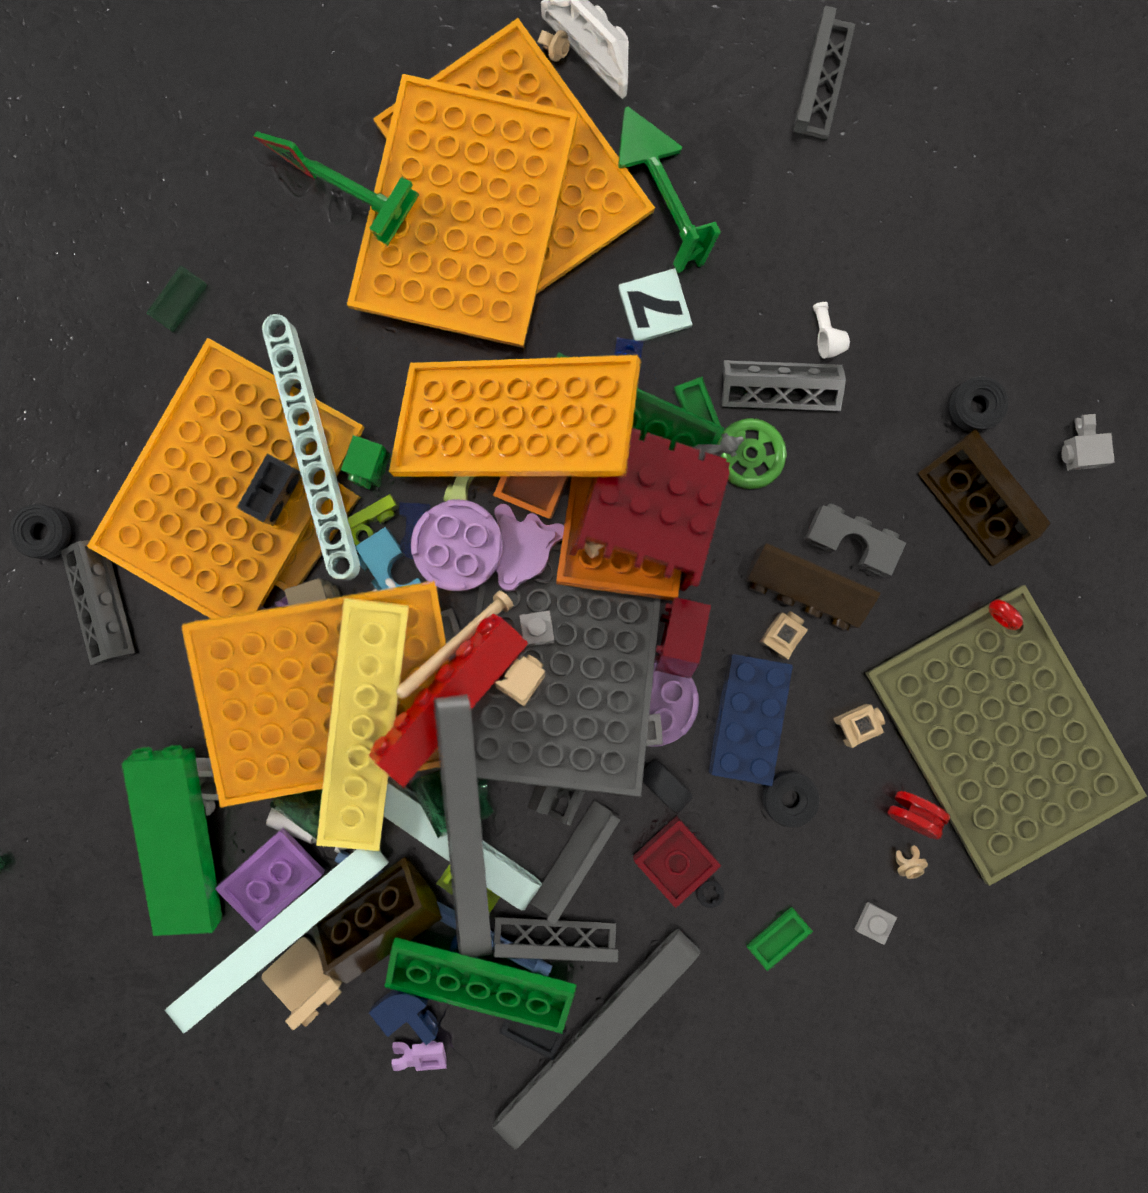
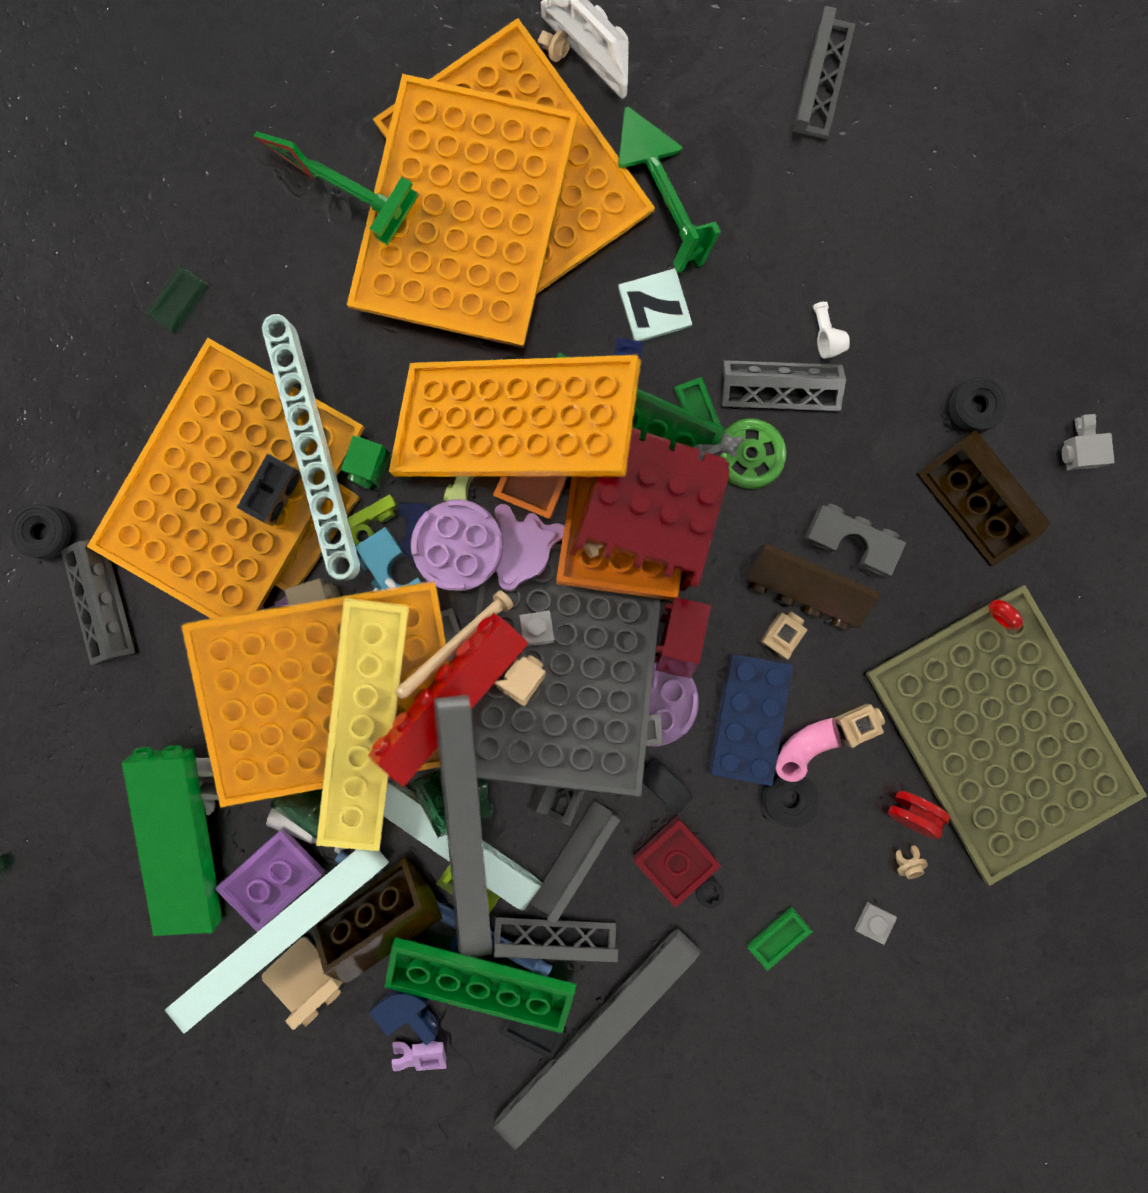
none -> bright pink cylinder [776,718,841,782]

